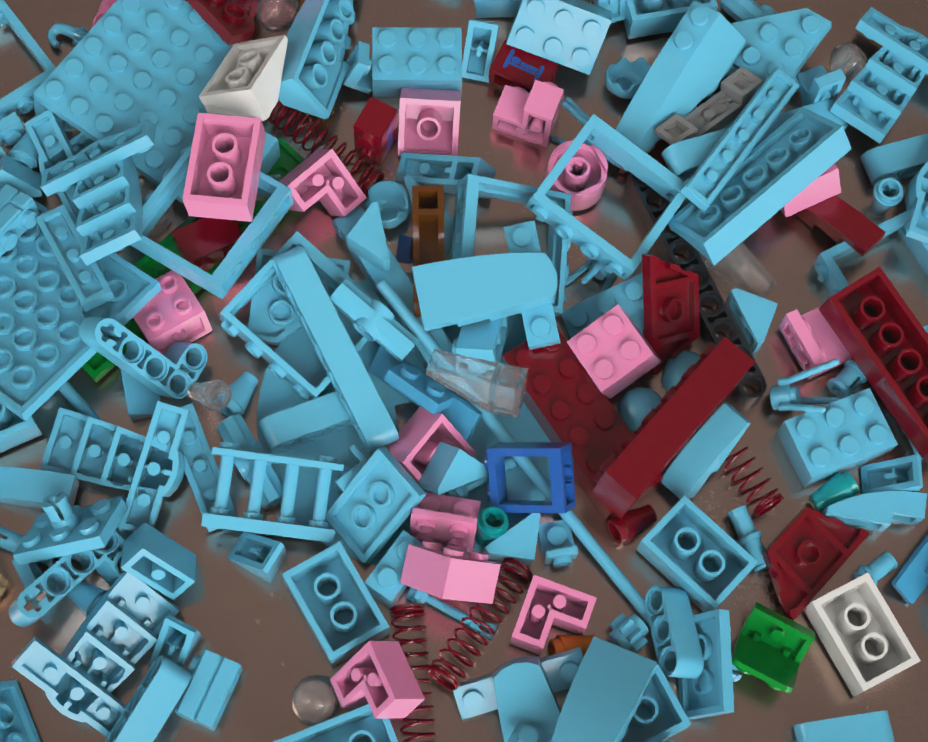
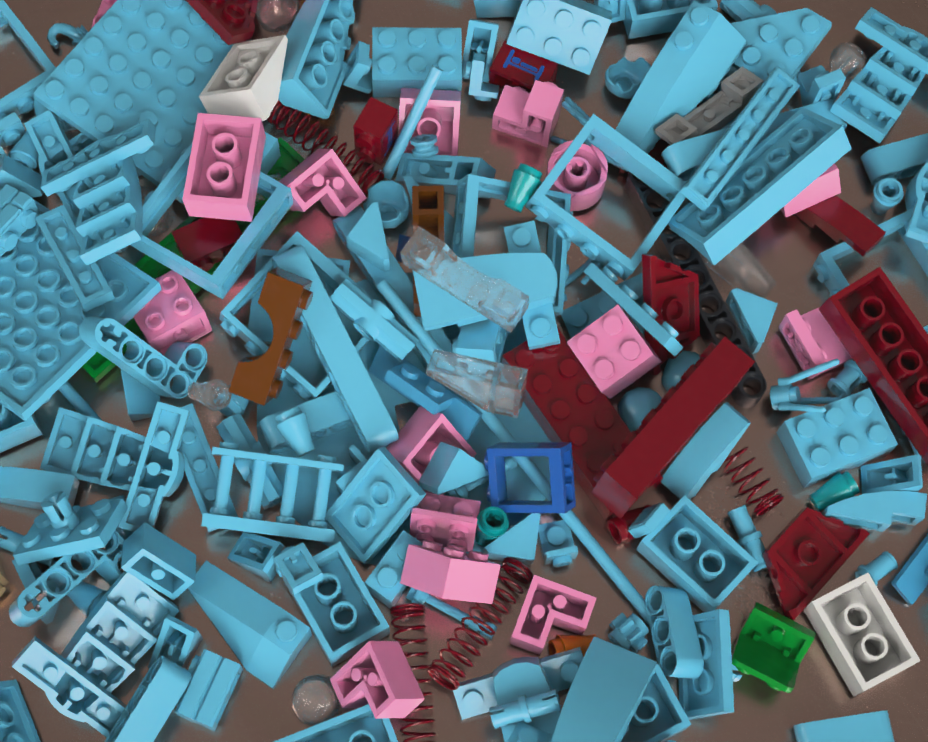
none -> medium azure wedge [187,560,312,689]
none -> reddish brown arch [228,267,313,406]
none -> medium azure bracket [274,542,323,595]
none -> medium azure cone [275,407,315,457]
none -> medium azure bar [382,65,443,180]
none -> clear arch [400,226,529,333]
none -> medium azure bush [410,134,439,157]
none -> medium azure bracket [464,53,499,101]
none -> medium azure pin [489,689,562,729]
none -> teal cone [504,163,543,213]
none -> medium azure plate [583,262,684,357]
none -> medium azure tile [628,503,670,539]

